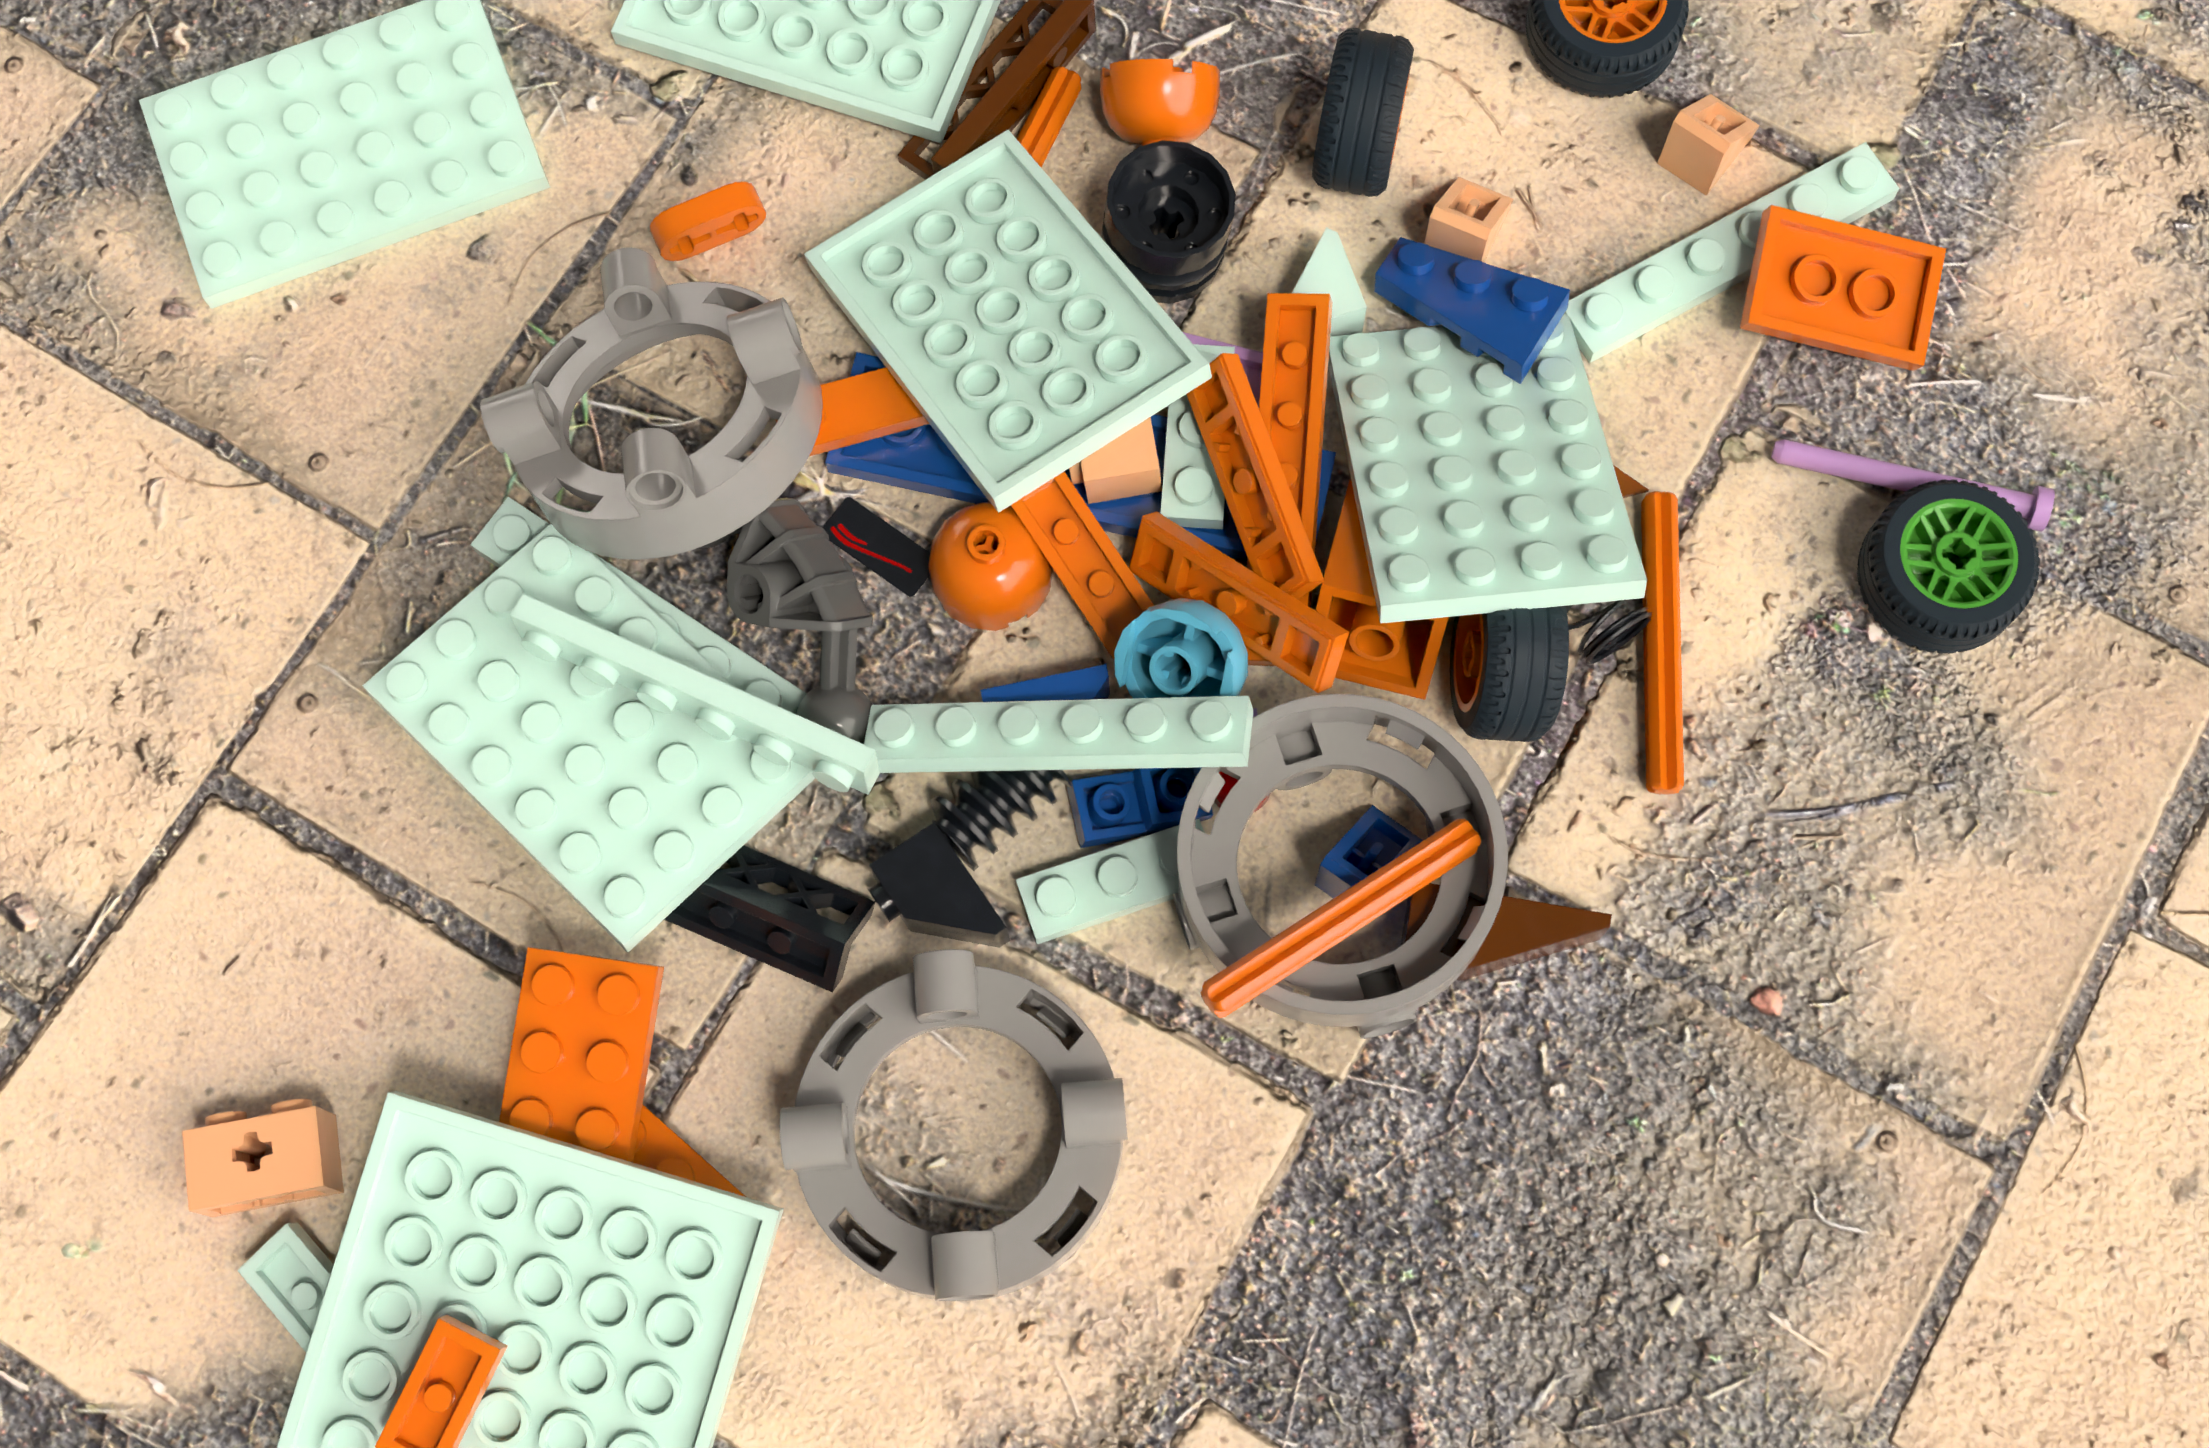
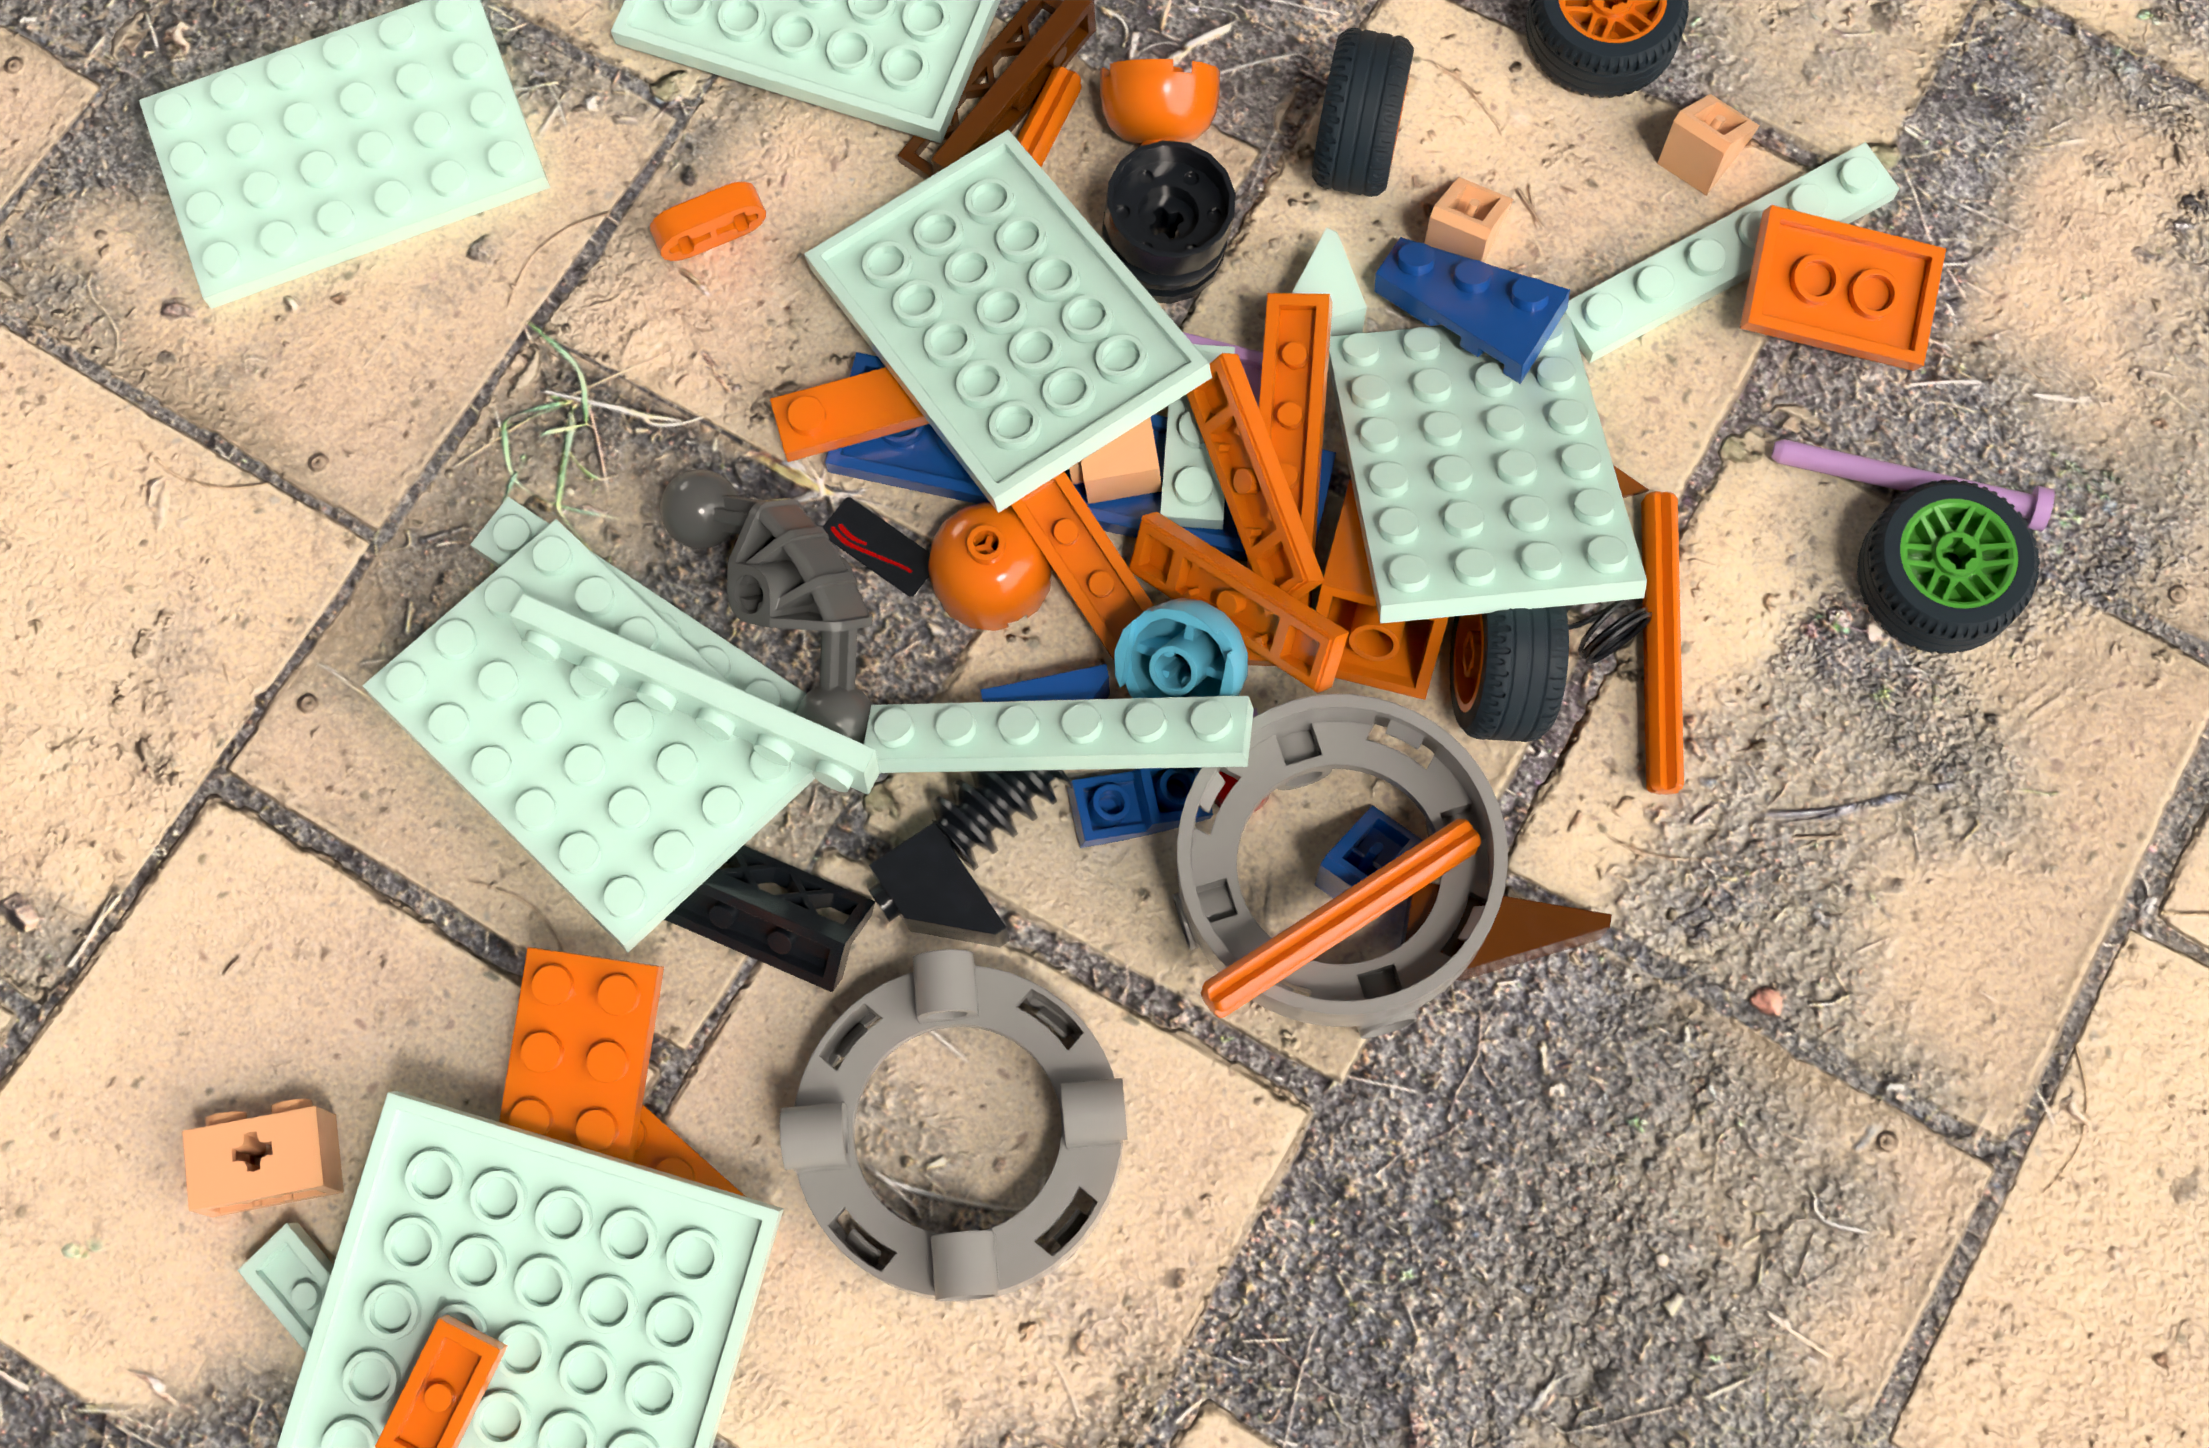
light grey piece [480,248,823,560] -> none
light aqua plate [1016,819,1204,944] -> none

